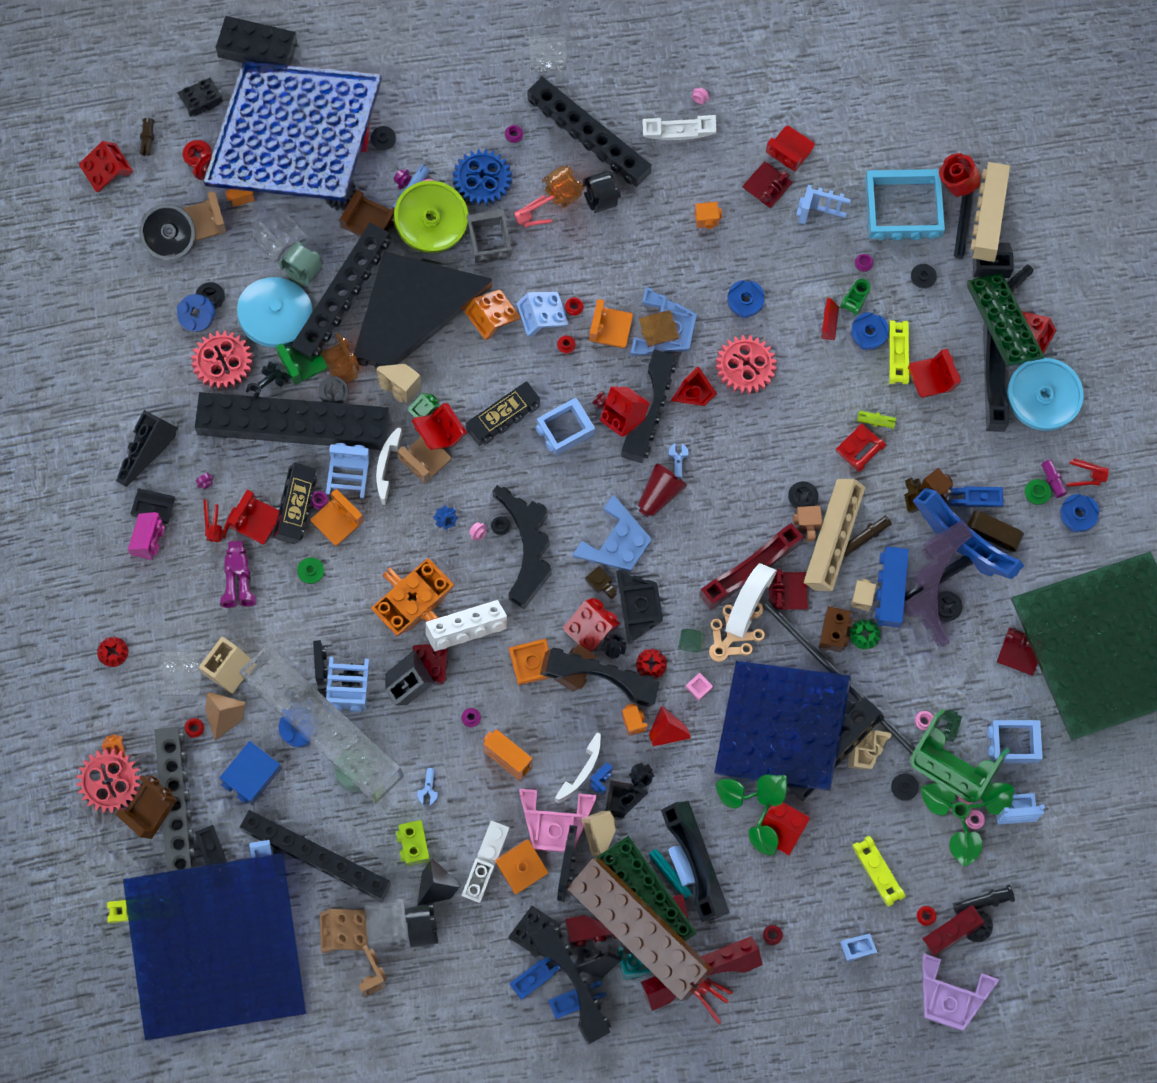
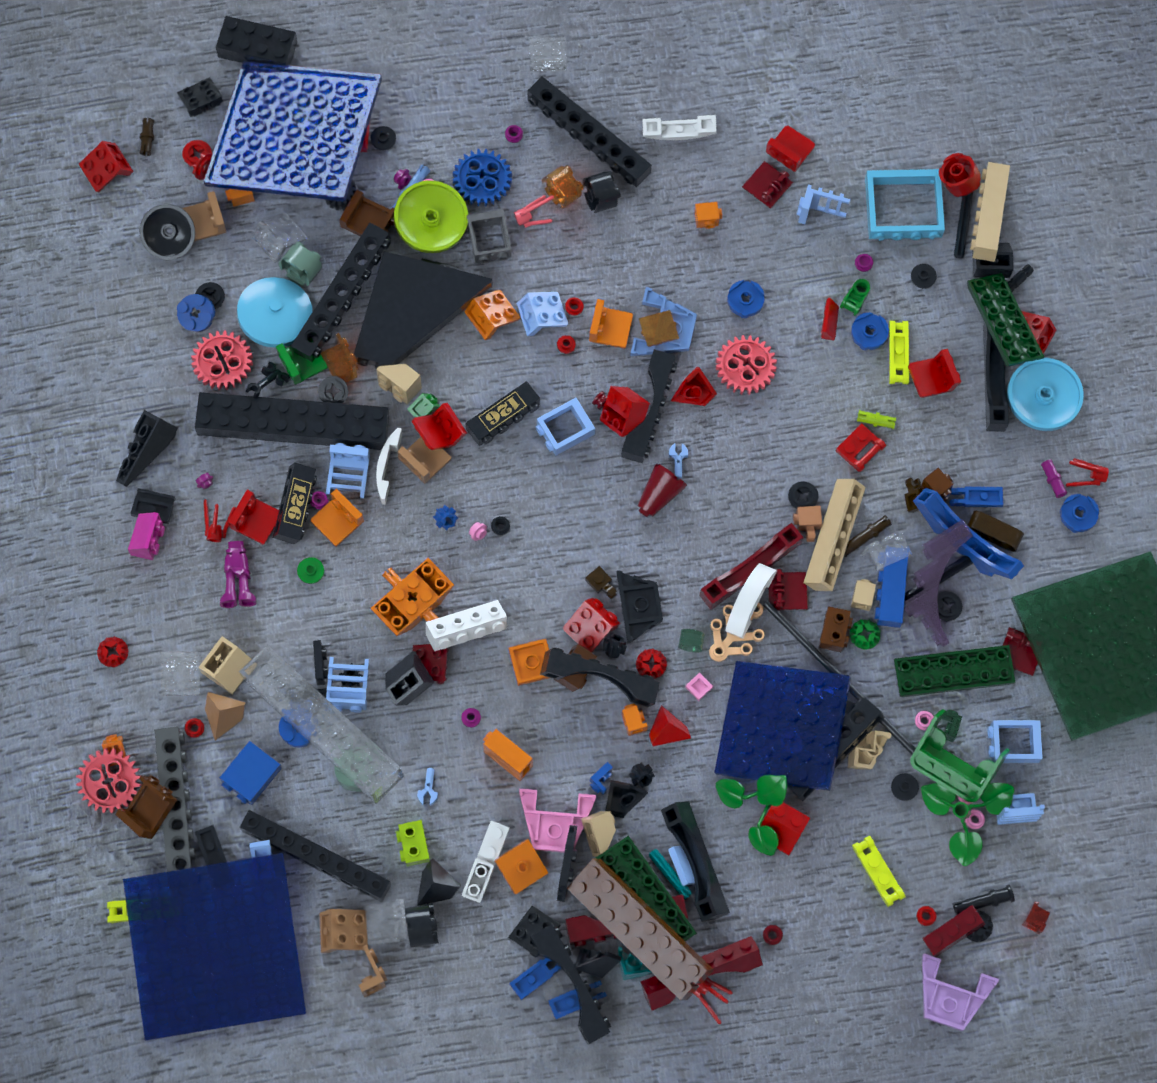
black arch [493,485,552,609] -> none
white slope [555,732,601,804] -> none
medium blue wing [573,495,651,572] -> none
bright pink plate [692,88,710,104] -> none
light blue slope [840,934,877,963] -> none
green piece [1024,479,1051,505] -> none
none -> clear bracket [860,533,912,571]
none -> dark green plate [894,645,1015,697]
none -> clear red panel [1022,901,1050,934]

